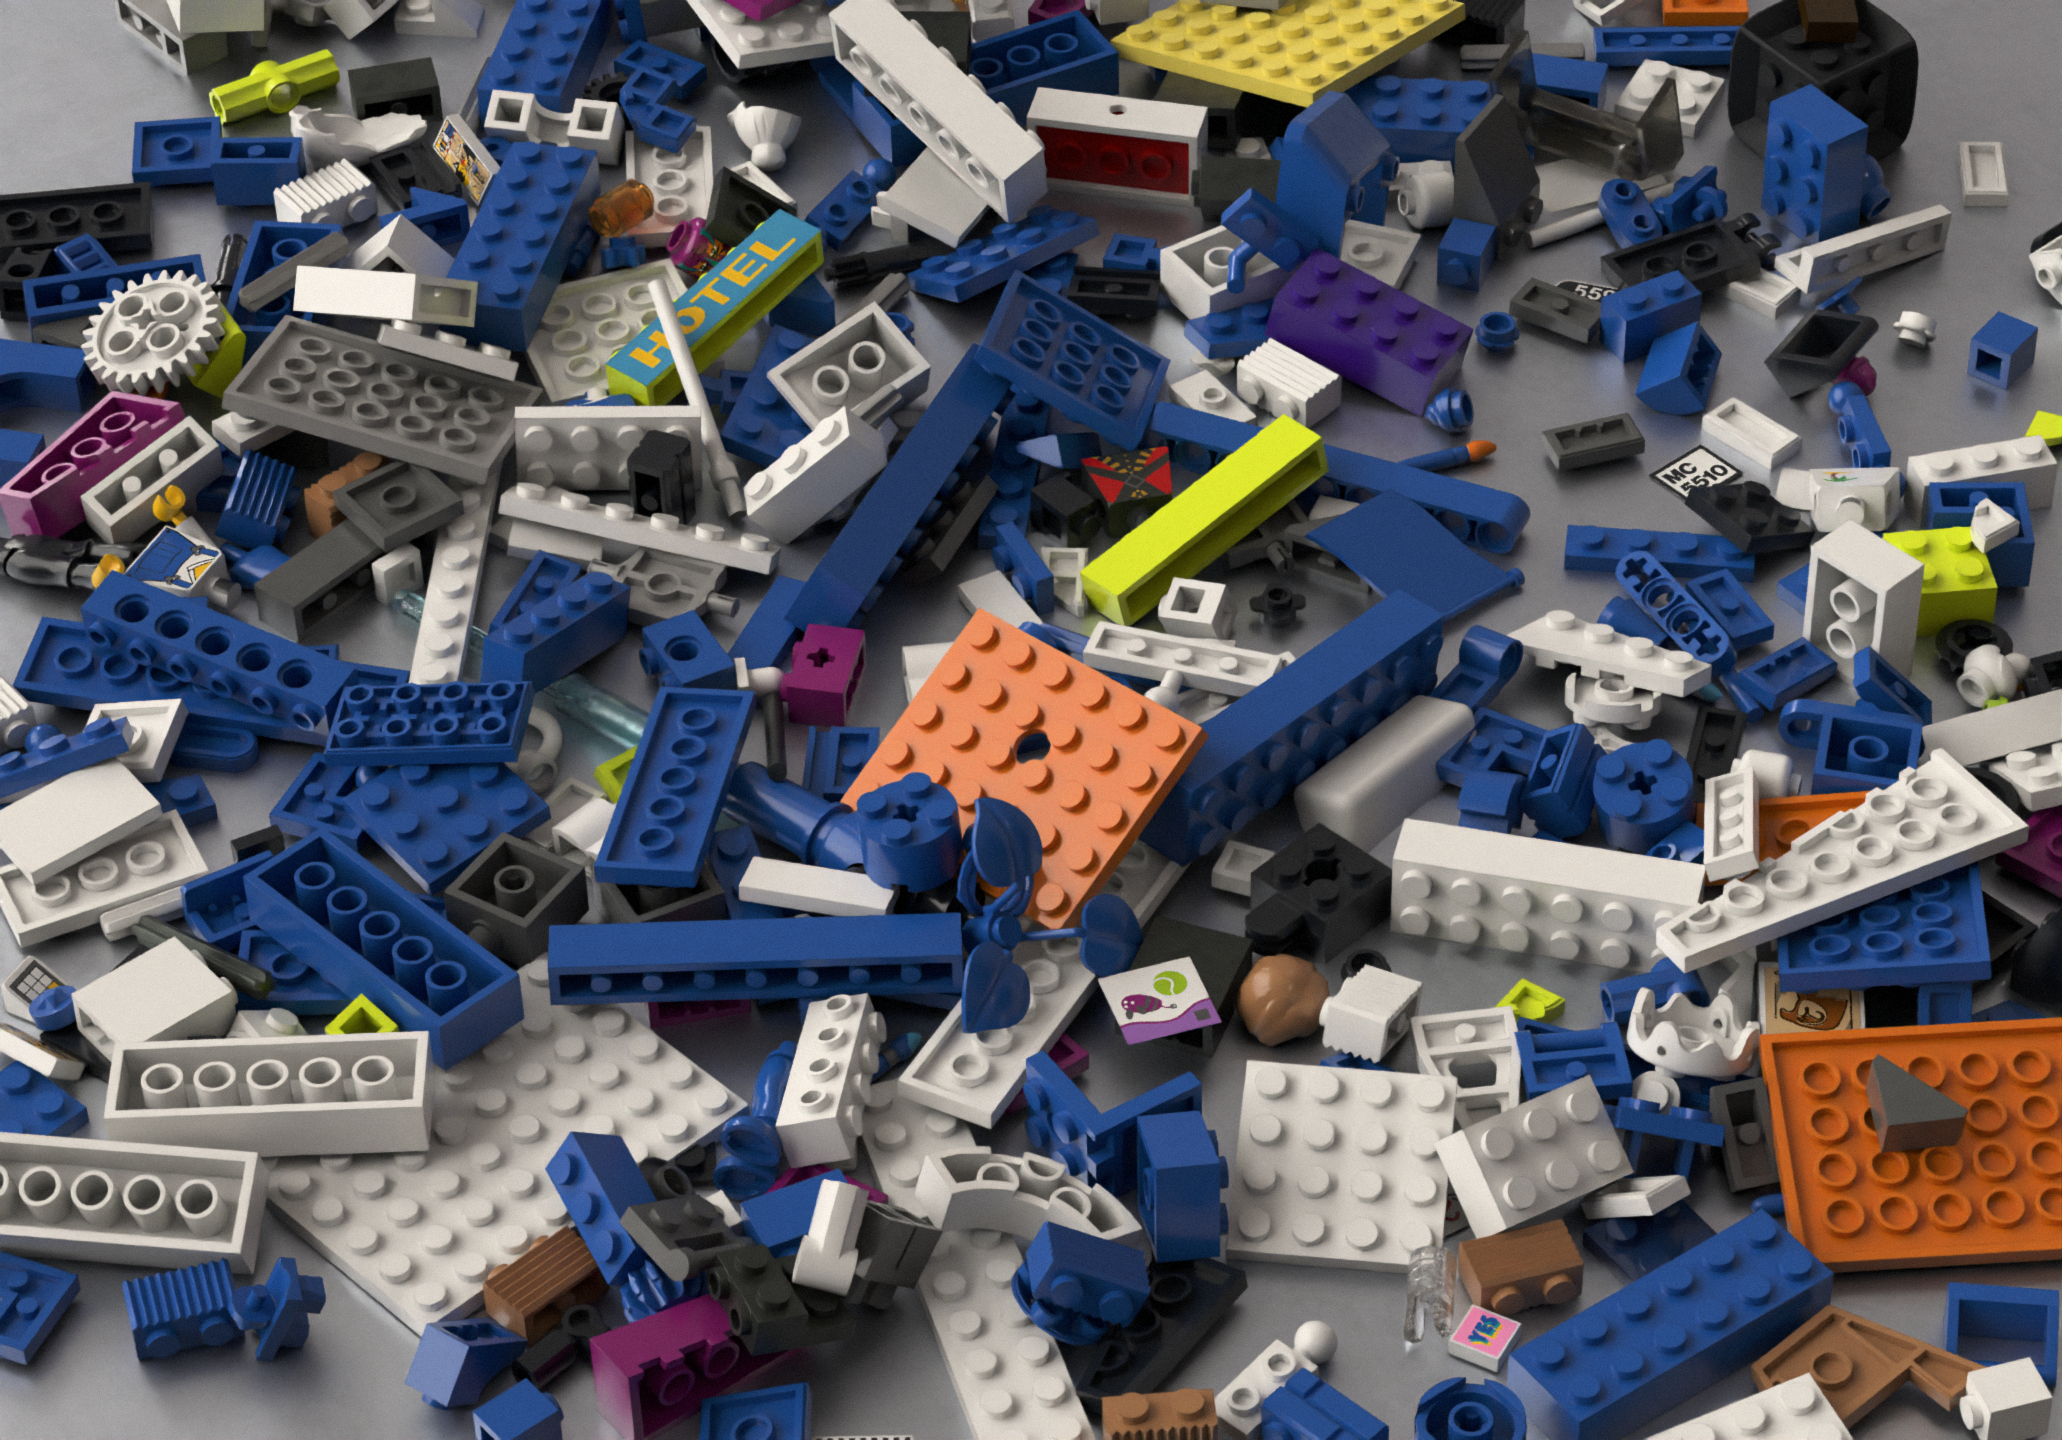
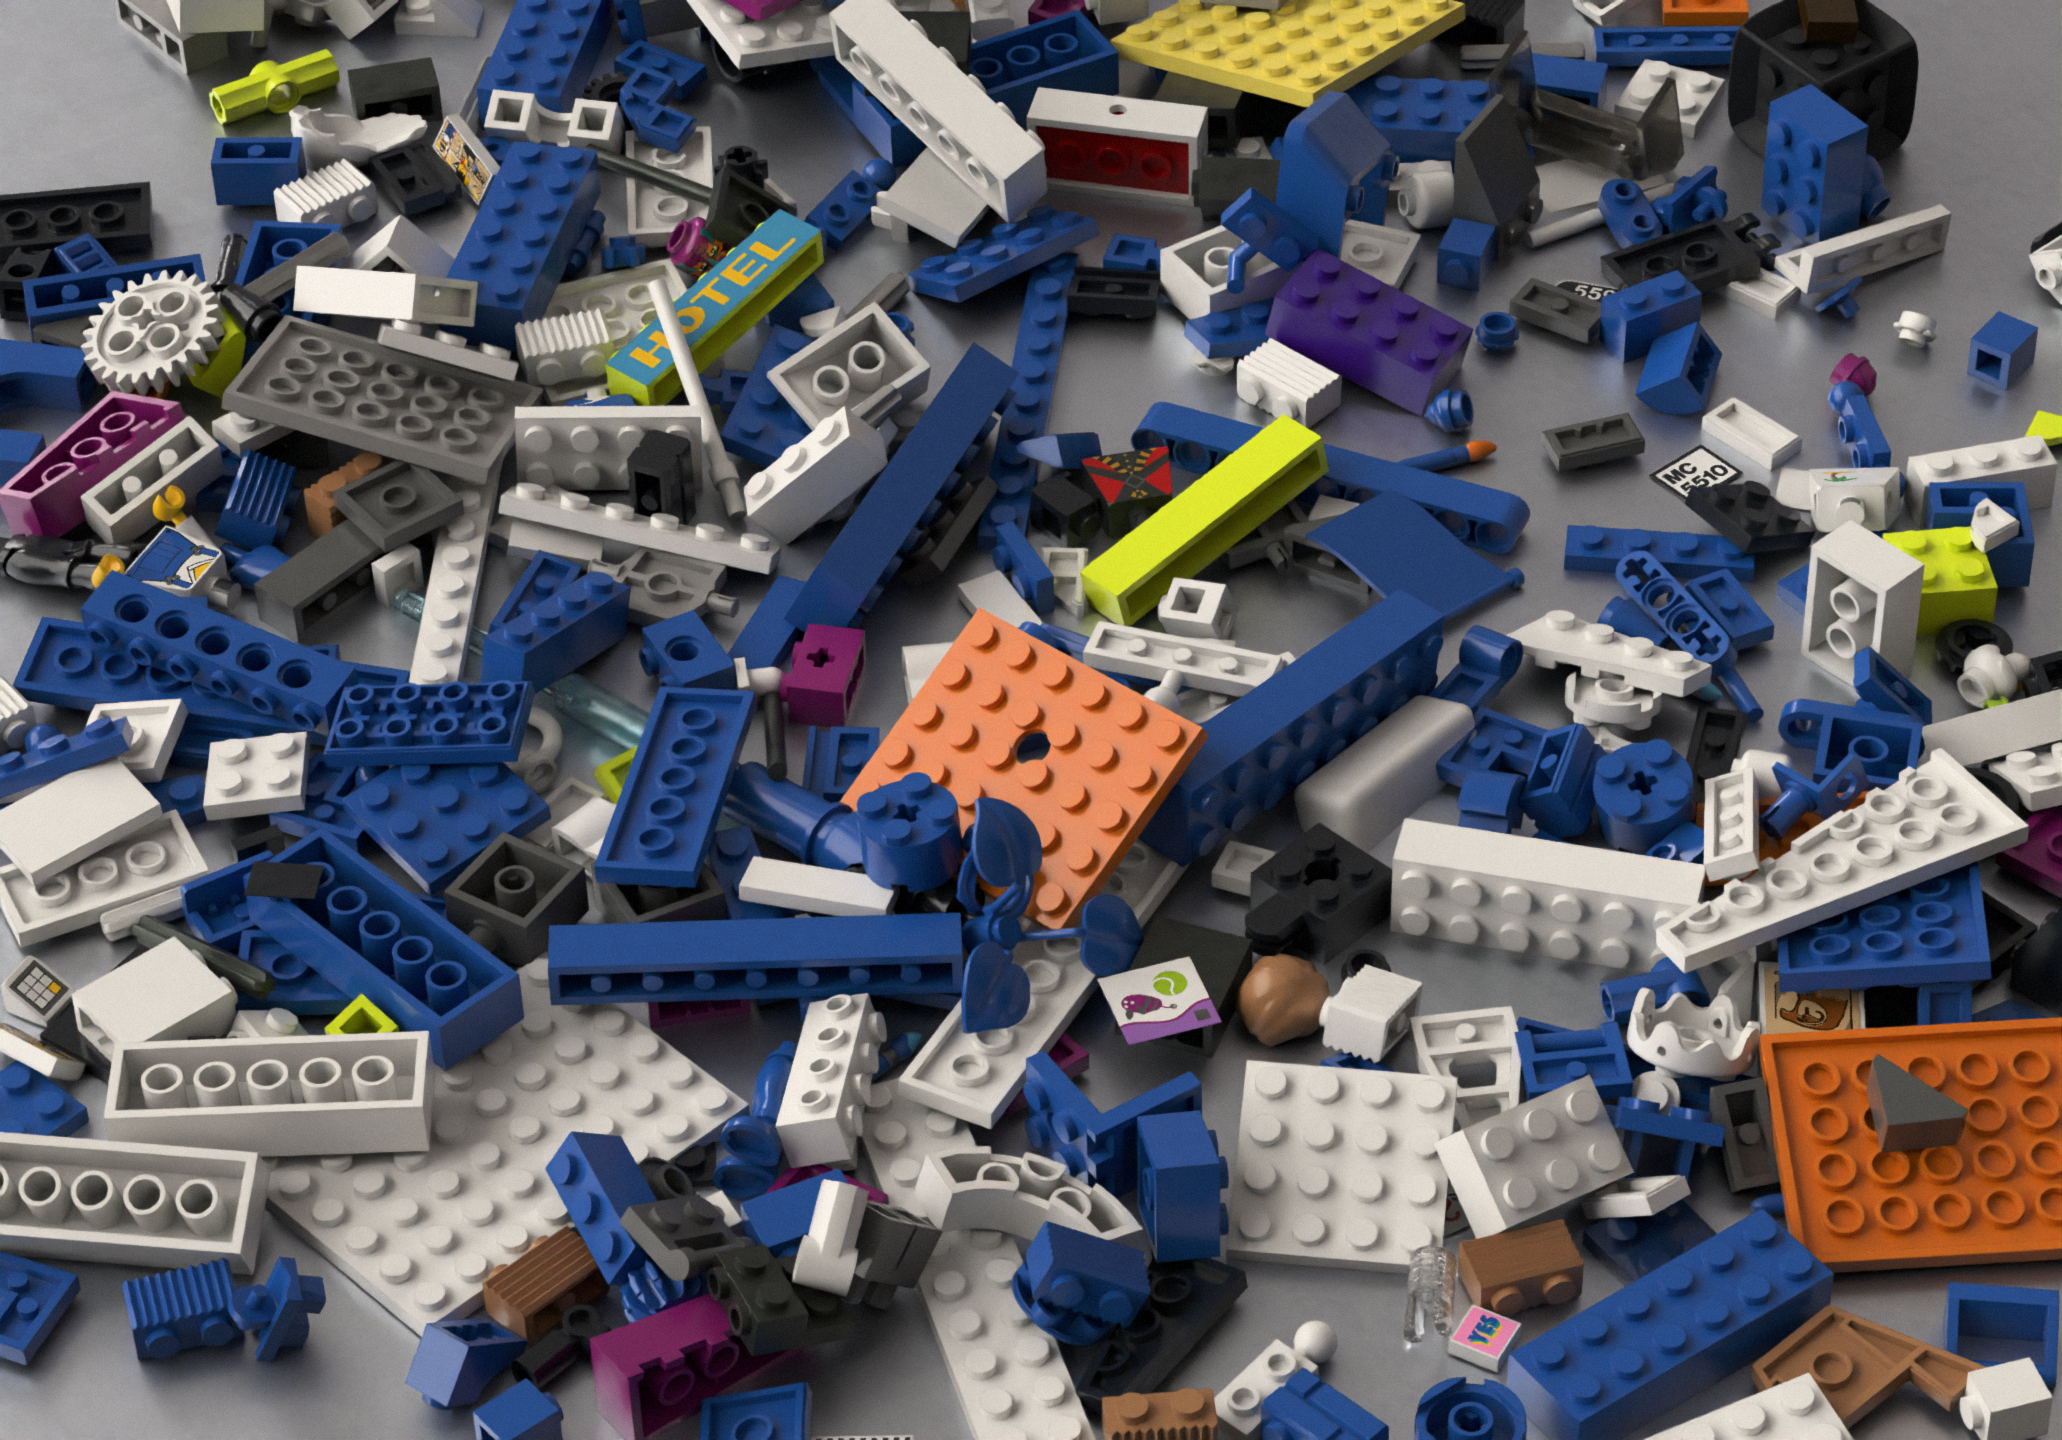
blue tile [29,985,76,1031] -> none
blue plate [132,116,222,187] -> none
blue slope [379,187,470,247] -> none
clear orange brick [588,179,654,238] -> none
white hair [727,101,801,172] -> none
black piece [824,241,930,288] -> none
blue plate [973,269,1171,451] -> none
white plate [1169,370,1257,426] -> none
black plate [1249,583,1306,628] -> none
neon yellow tile [1494,978,1565,1023] -> none
blue plate [1736,637,1838,711] -> none
black tile [1764,309,1879,398] -> none
white tile [1958,142,2009,207] -> none
none -> white plate [203,731,311,821]
none -> black cone [220,283,283,344]
none -> black piece [244,861,324,903]
none -> white brick [515,308,615,386]
none -> pearl dark grey bar [585,144,712,205]
none -> black gear [714,146,769,190]
none -> white tile [800,305,847,339]
none -> blue bracket [1759,753,1869,841]

